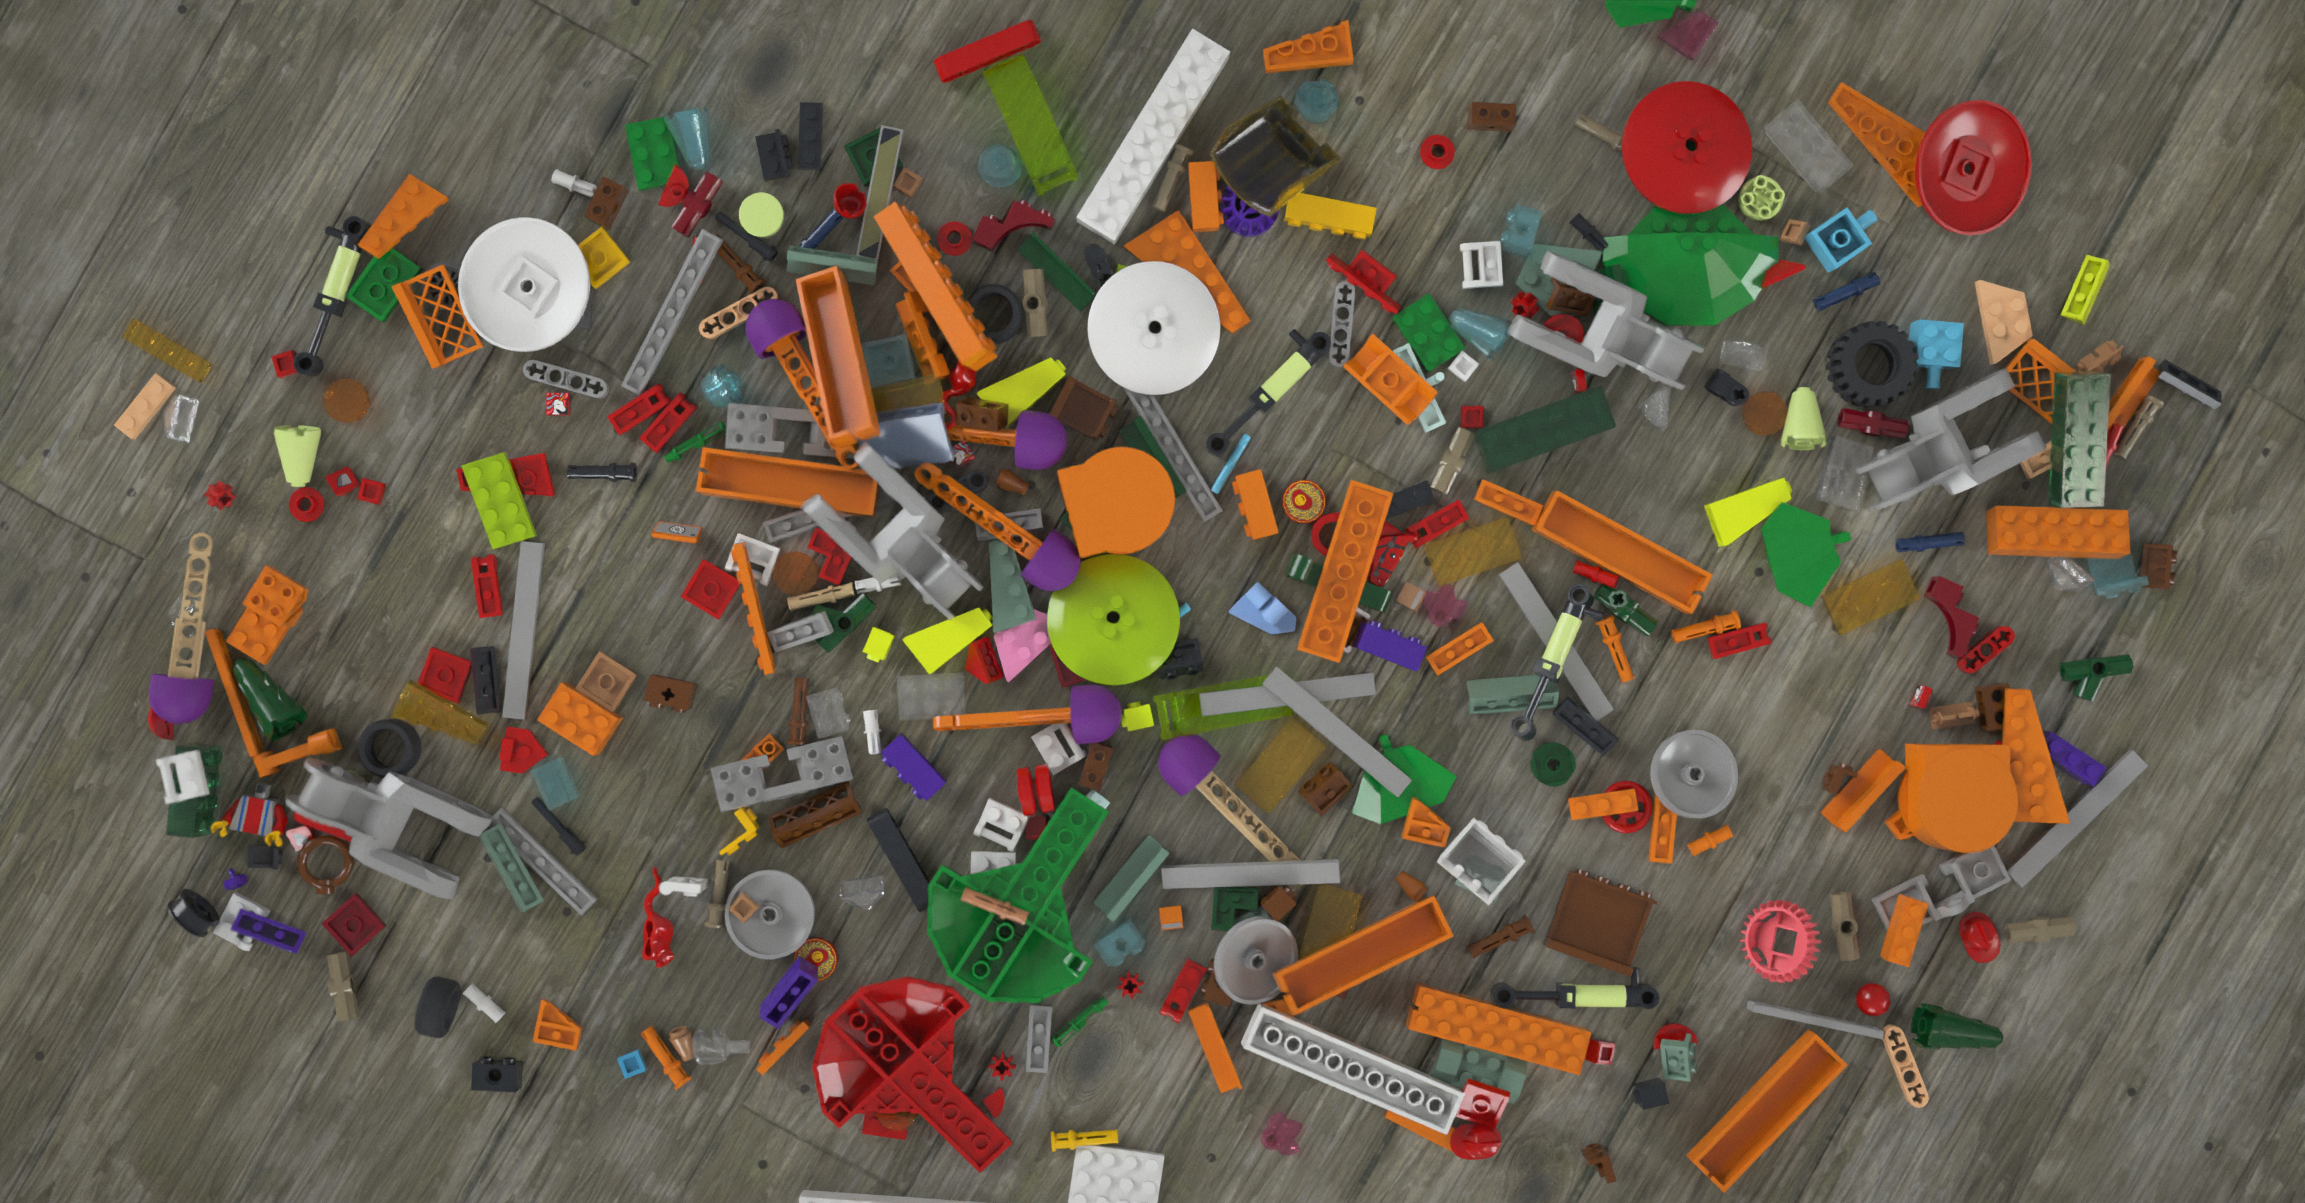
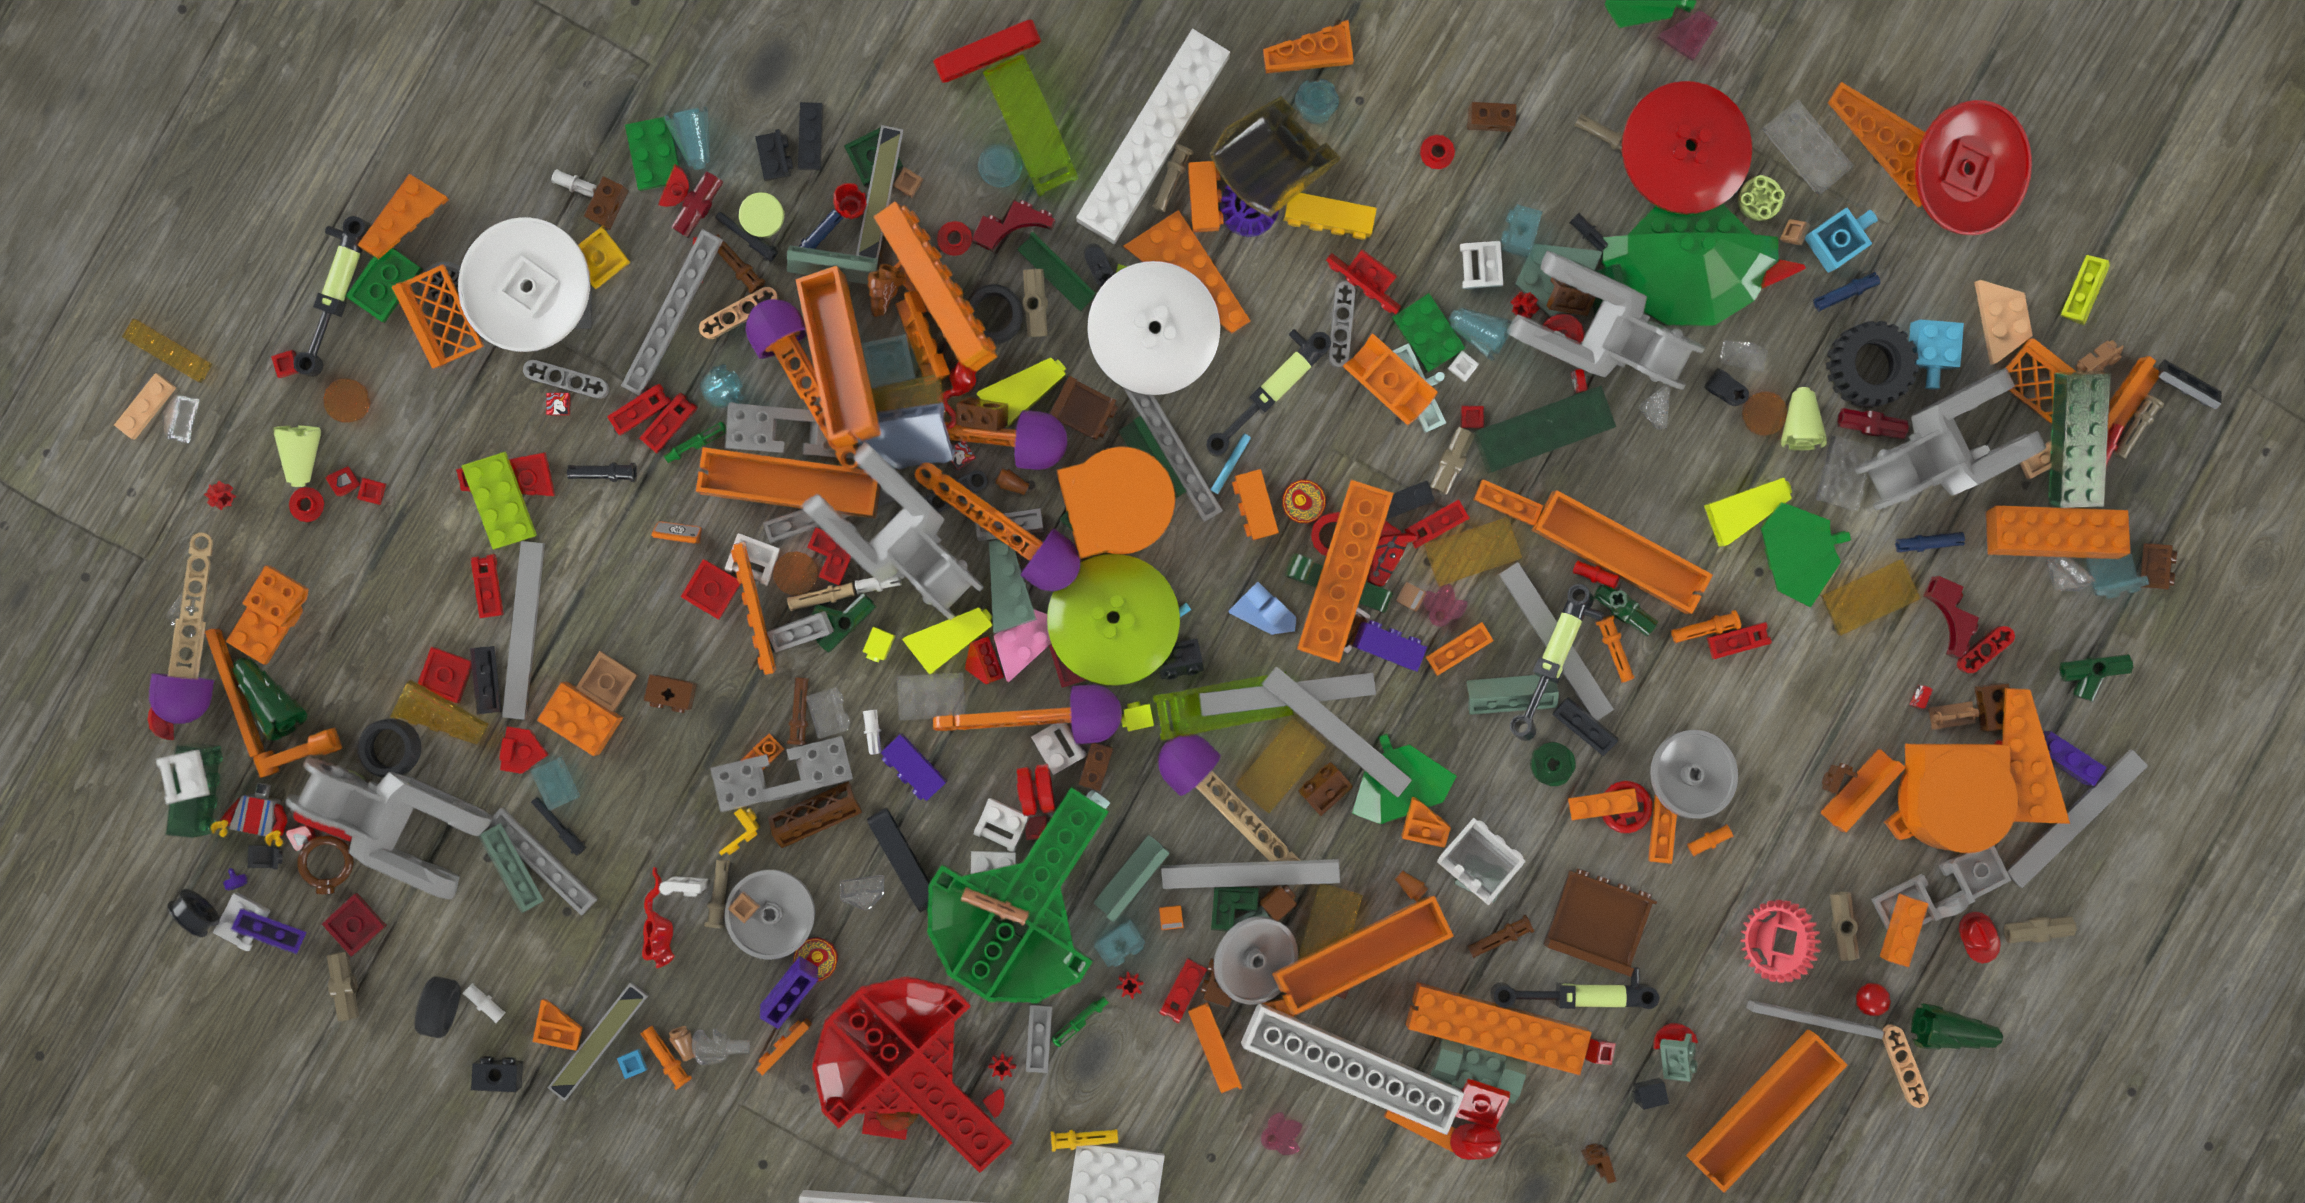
none -> olive tile [548,982,649,1101]
none -> dark orange rock [868,264,905,317]

